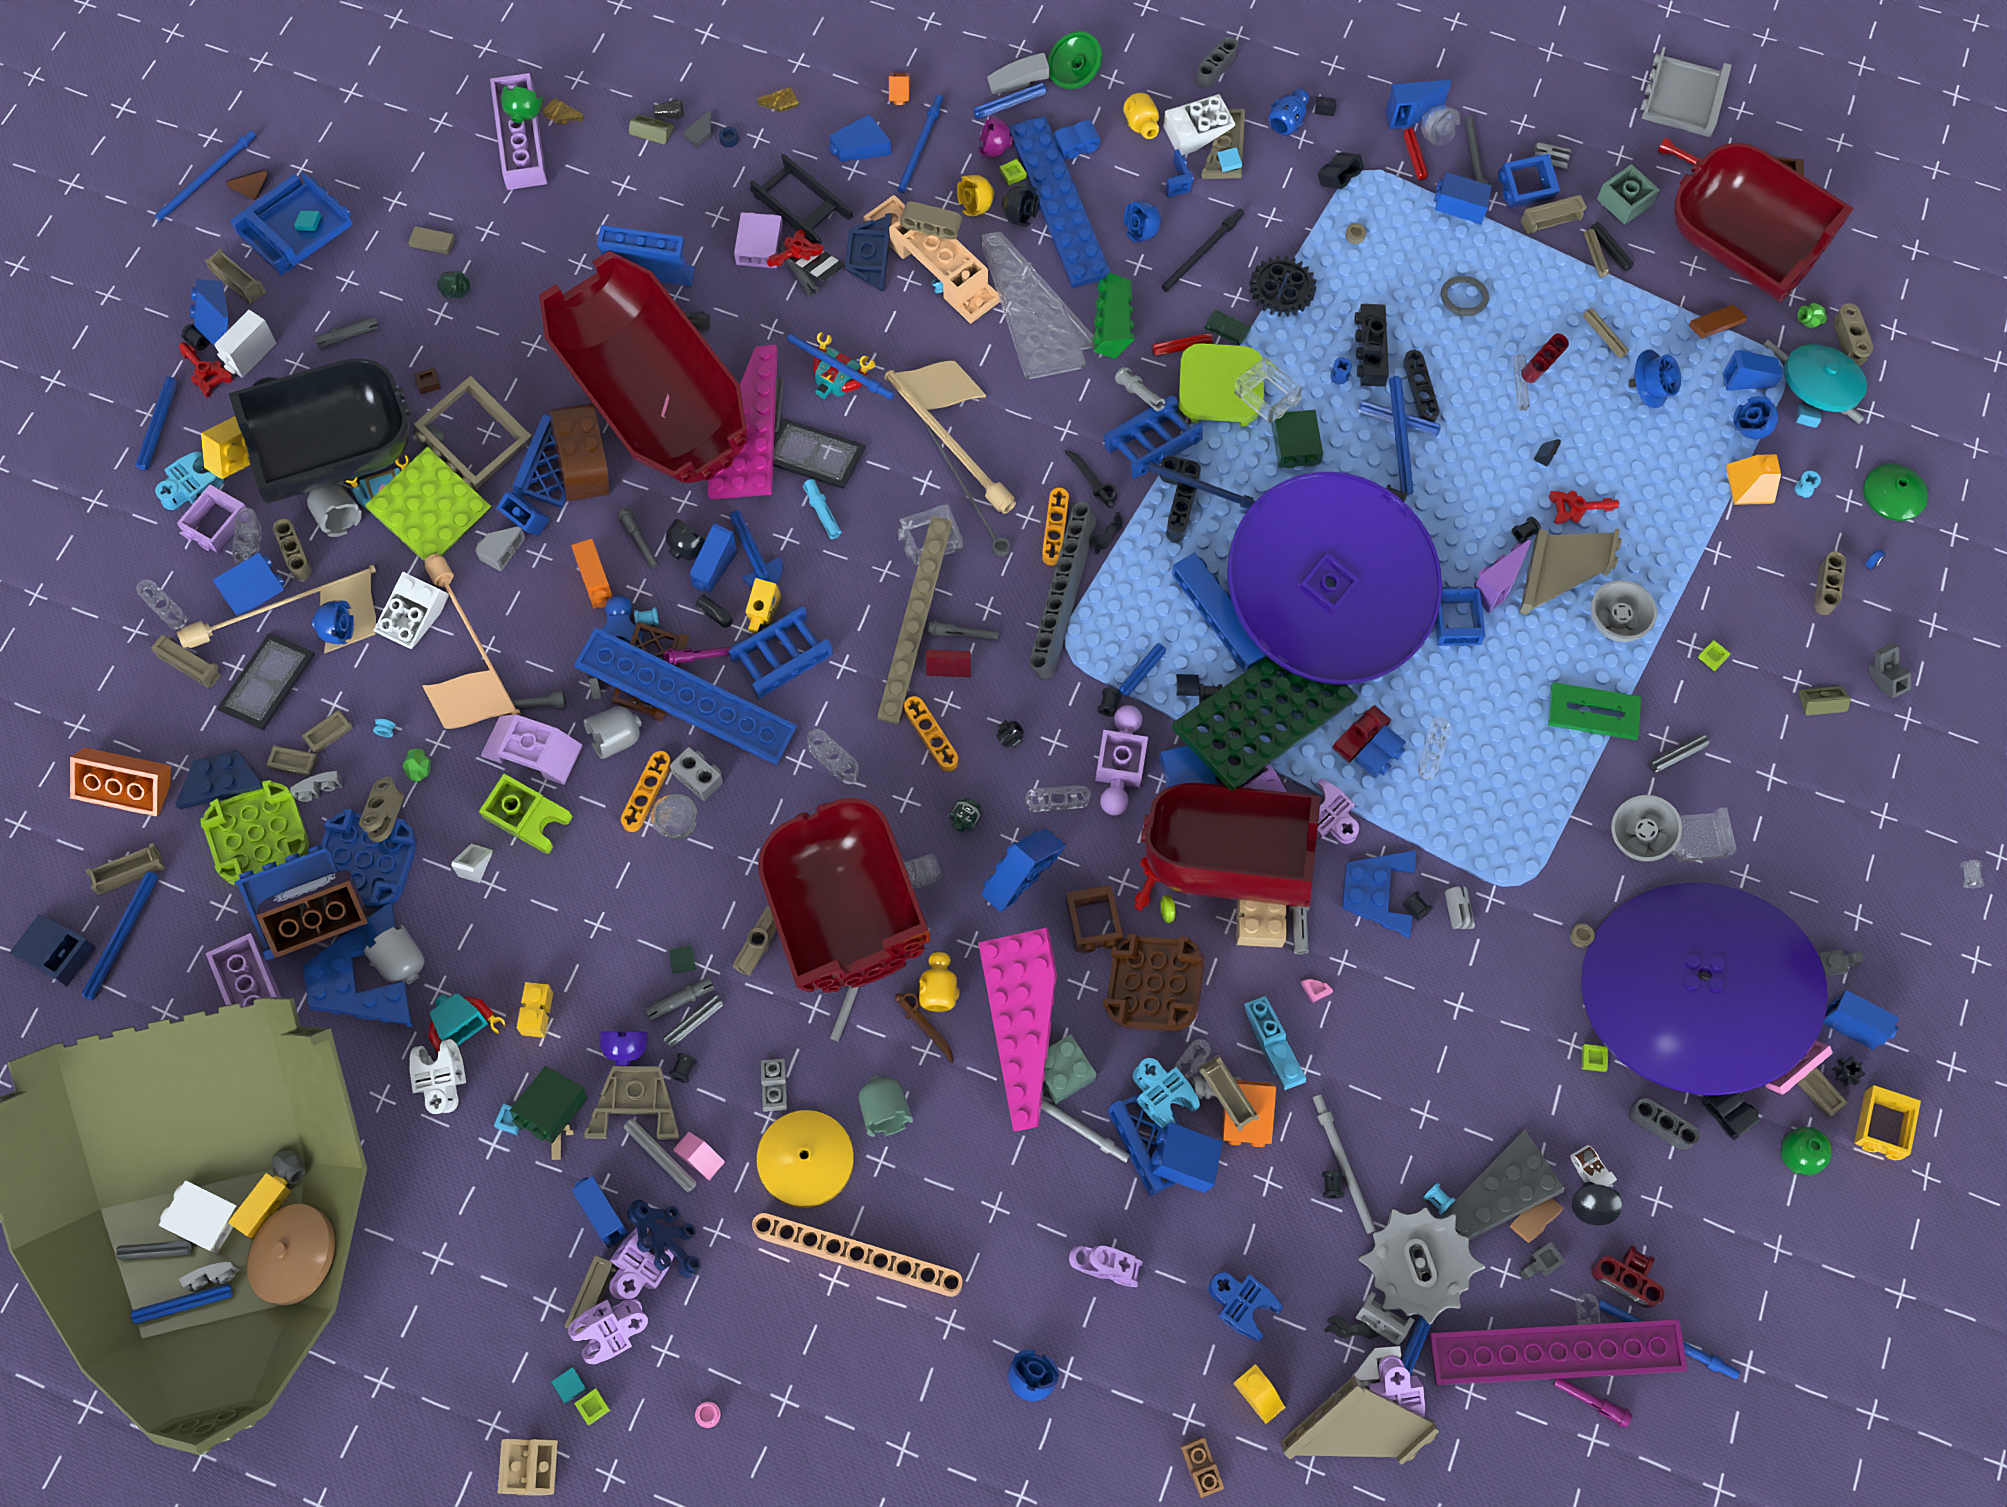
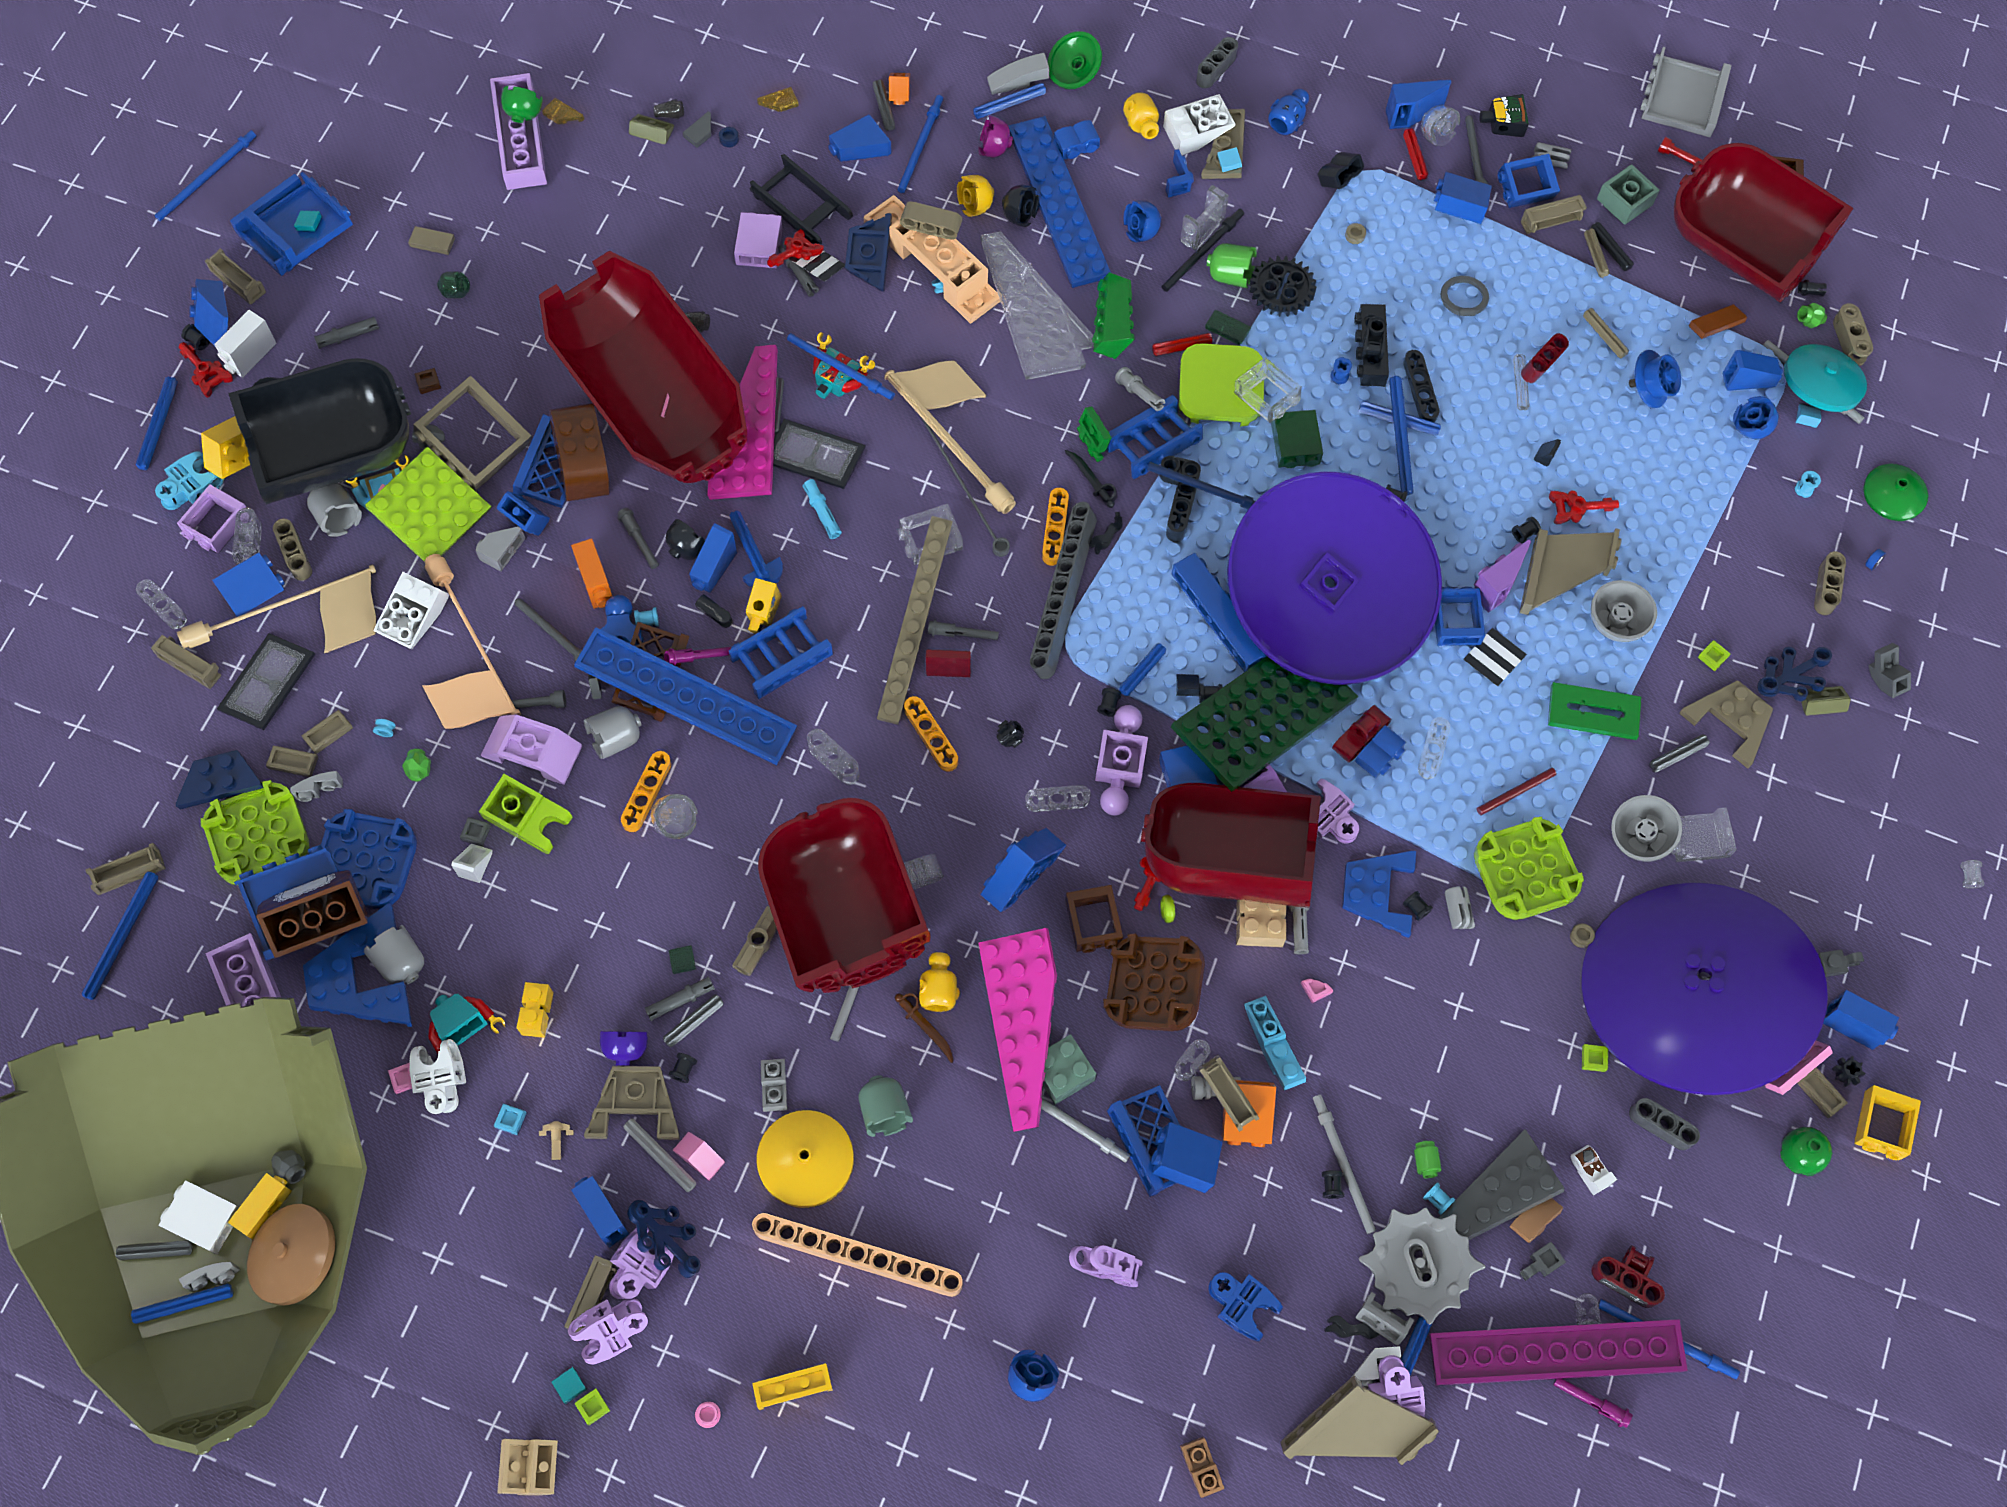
dark blue slope [9,914,96,987] -> none
orange slope [70,747,171,817] -> none
reddish brown slope [226,169,268,200] -> none
blue cylinder [312,600,354,645] -> none
dark tan piece [359,777,404,843] -> none
dark green brick [510,1066,587,1143] -> none
blue panel [597,225,695,286] -> none
light grey brick [670,747,723,802] -> none
head [949,797,983,833] -> none
lime plate [999,159,1027,186] -> none
medium azure piece [1133,1058,1200,1128] -> none
yellow slope [1233,1364,1285,1424] -> none
black slope [1314,97,1336,117] -> none
black dish [1572,1182,1622,1226] -> none
black brick [1702,1092,1760,1140] -> none
light orange slope [1726,454,1781,505] -> none
none -> bright pink tile [388,1062,418,1094]
none -> dark grey tile [460,817,491,846]
none -> dark grey piece [514,598,583,662]
none -> yellow container [752,1363,833,1410]
none -> dark grey axle [873,79,895,131]
none -> green plate [1077,406,1112,462]
none -> clear panel [1180,185,1229,251]
none -> bright green cylinder [1207,243,1257,289]
none -> bright green brick [1414,1141,1442,1178]
none -> sticker [1463,627,1527,686]
none -> lime tile [1474,817,1584,920]
none -> dark red bar [1477,768,1557,816]
none -> torso [1479,94,1529,137]
none -> dark tan wing [1679,680,1773,769]
none -> dark blue plant [1757,647,1832,701]
none -> black pin [1798,280,1827,296]

